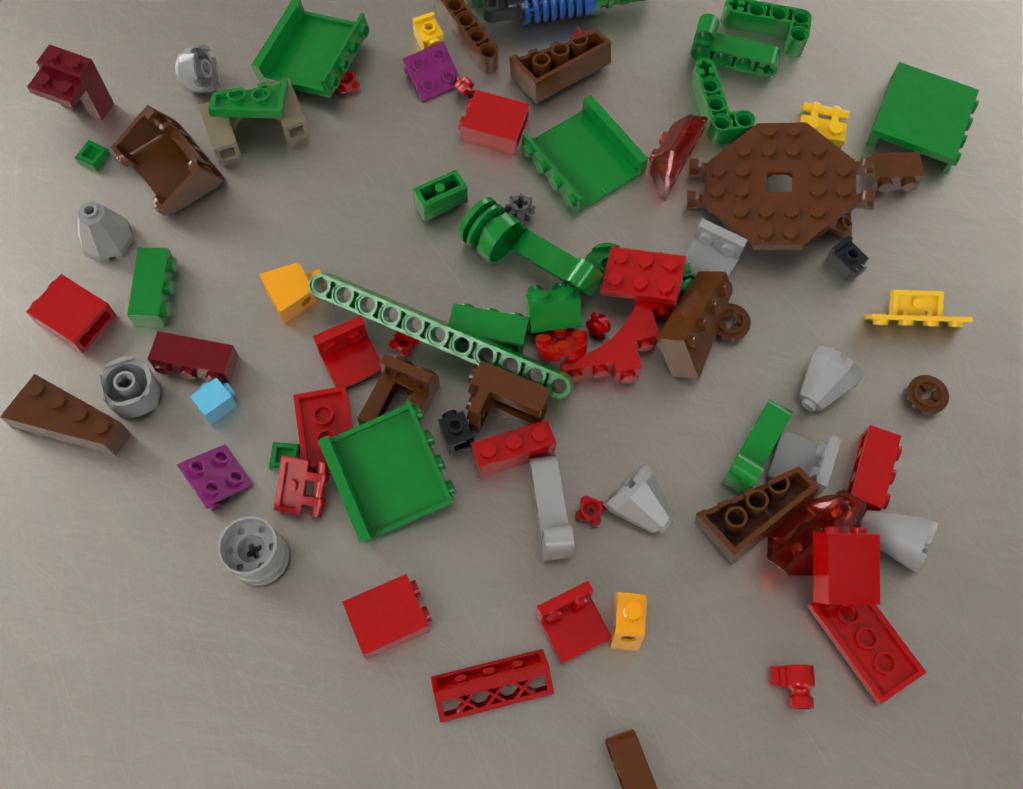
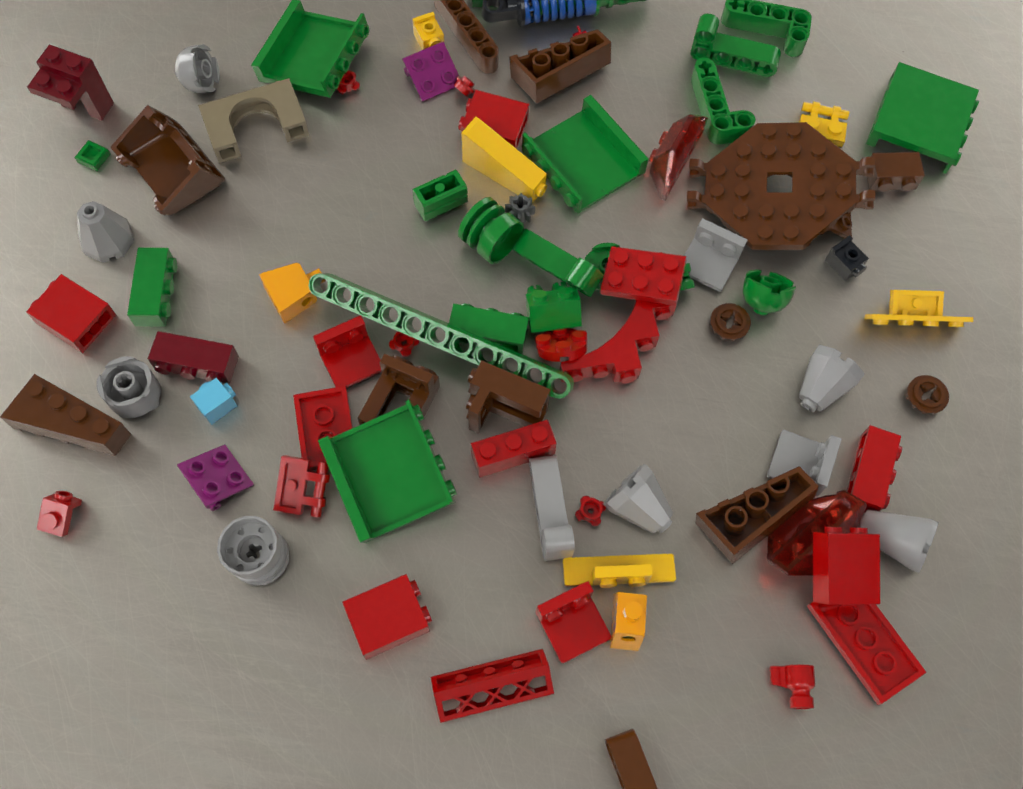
green wing [208,79,289,119] -> none
green tile [269,442,301,471] -> none
black brick [438,410,475,455] -> none
red plate [586,312,611,341] -> none
reddish brown wedge [656,271,733,379] -> none
green beam [722,399,793,494] -> none
none -> bracket [37,491,82,537]
none -> yellow slope [461,117,547,203]
none -> yellow bracket [563,554,676,588]
none -> green cylinder [743,270,796,315]

